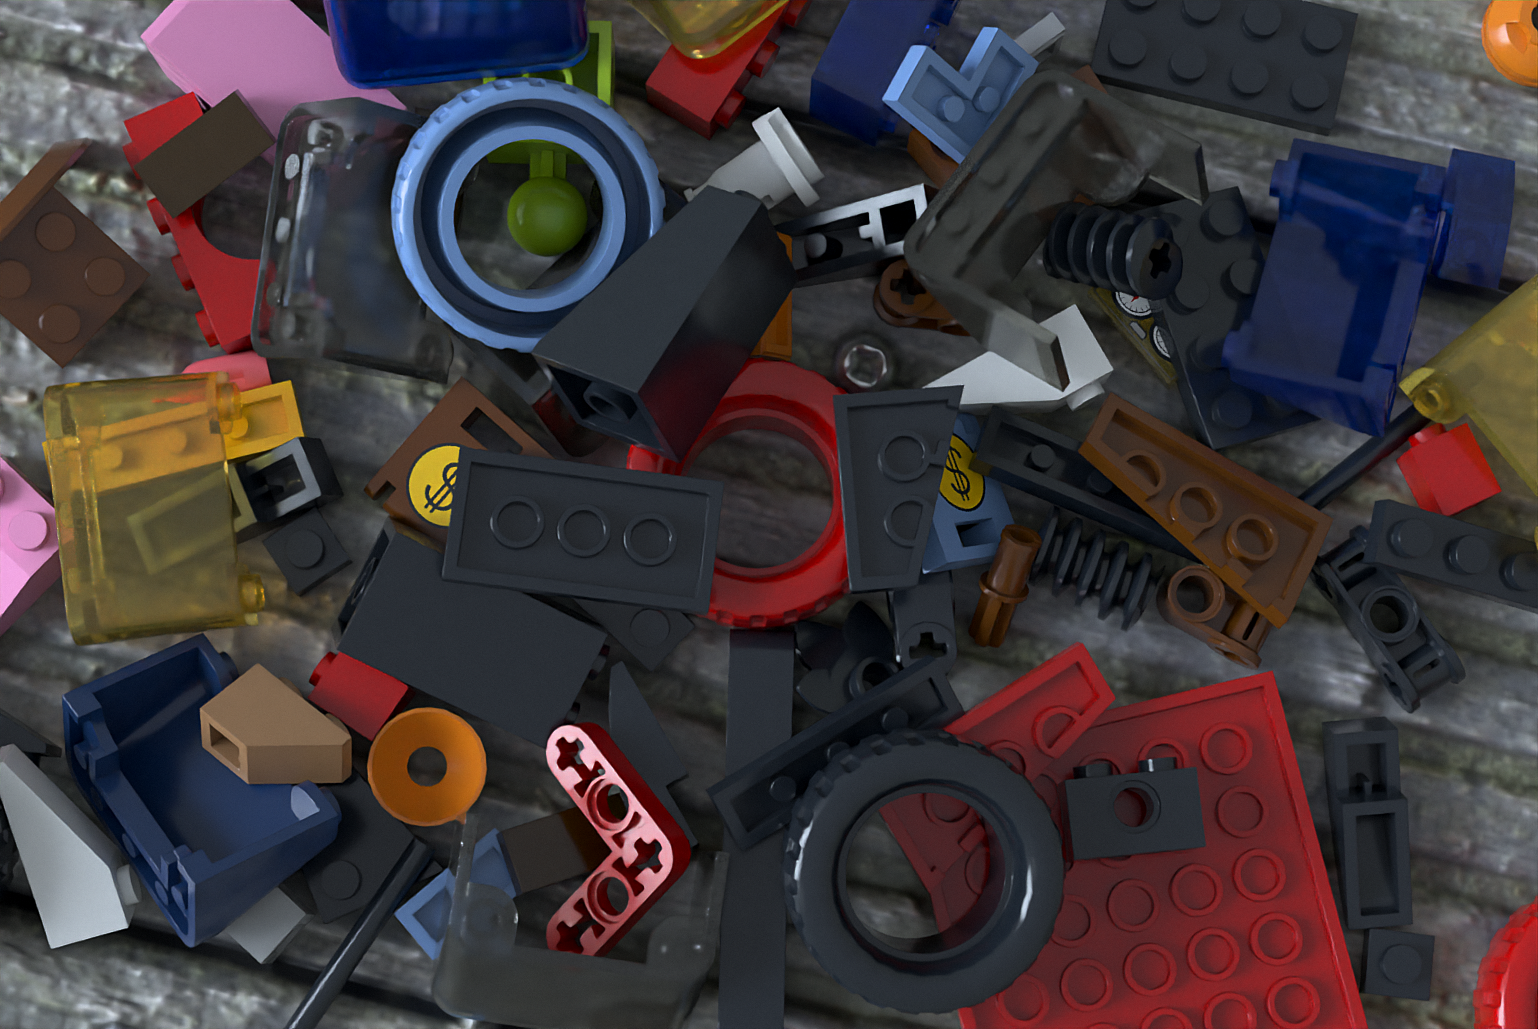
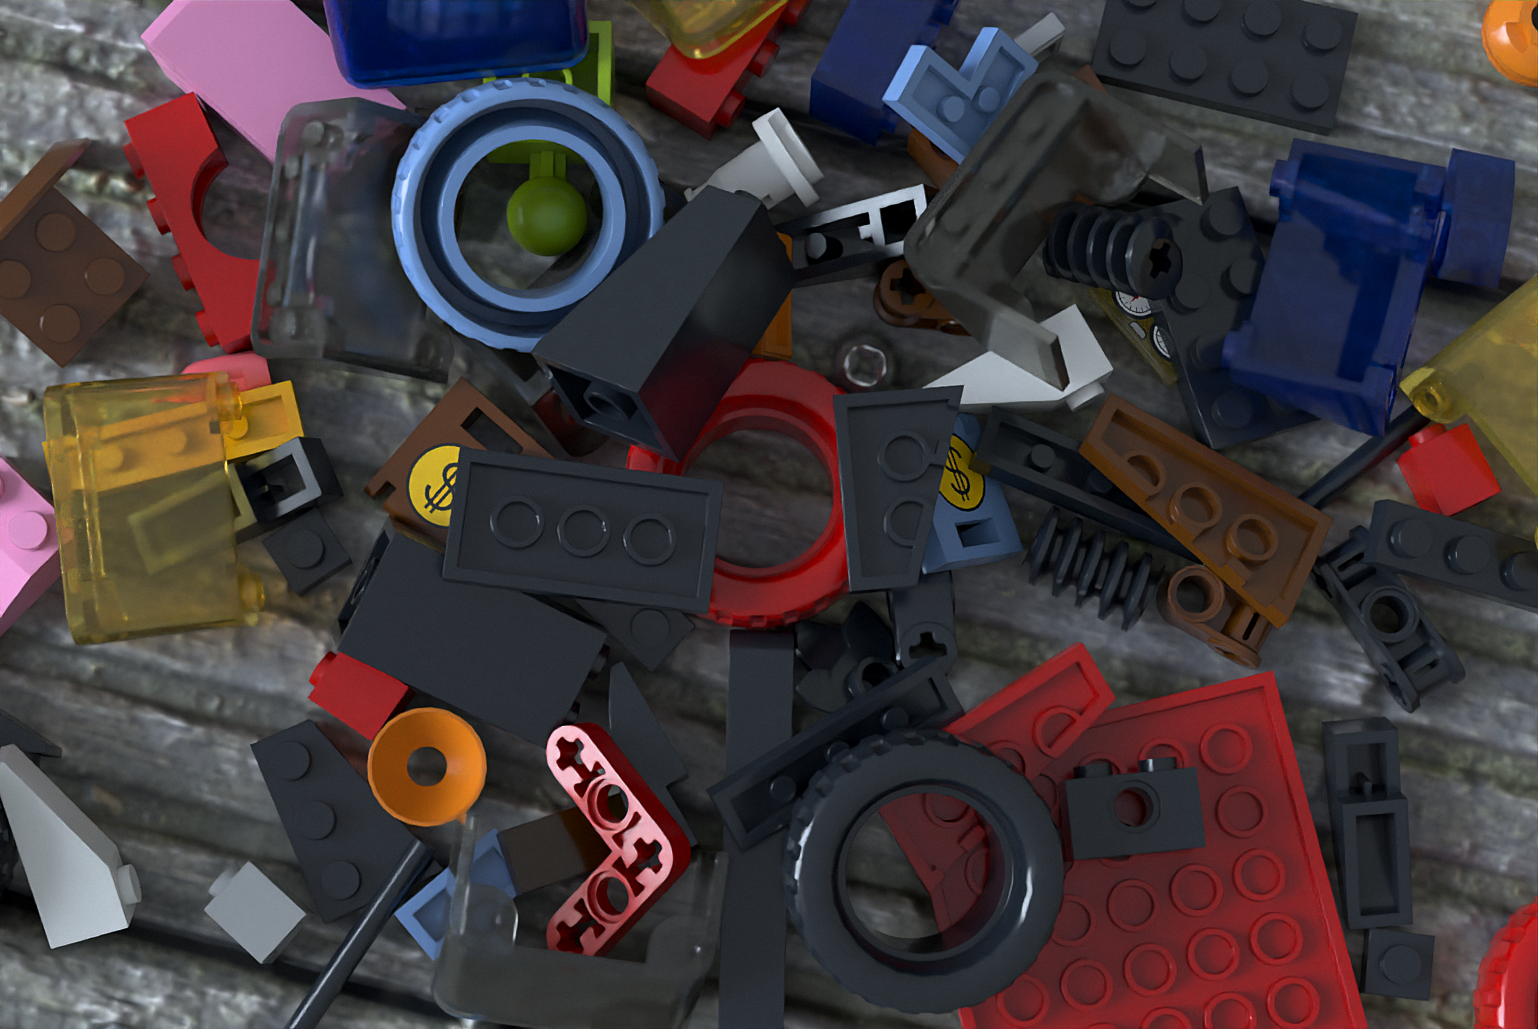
dark blue windscreen [62,632,342,947] -> none
dark brown tile [133,89,277,219] -> none
medium nougat slope [200,663,352,784] -> none
reddish brown axle [968,524,1042,648] -> none

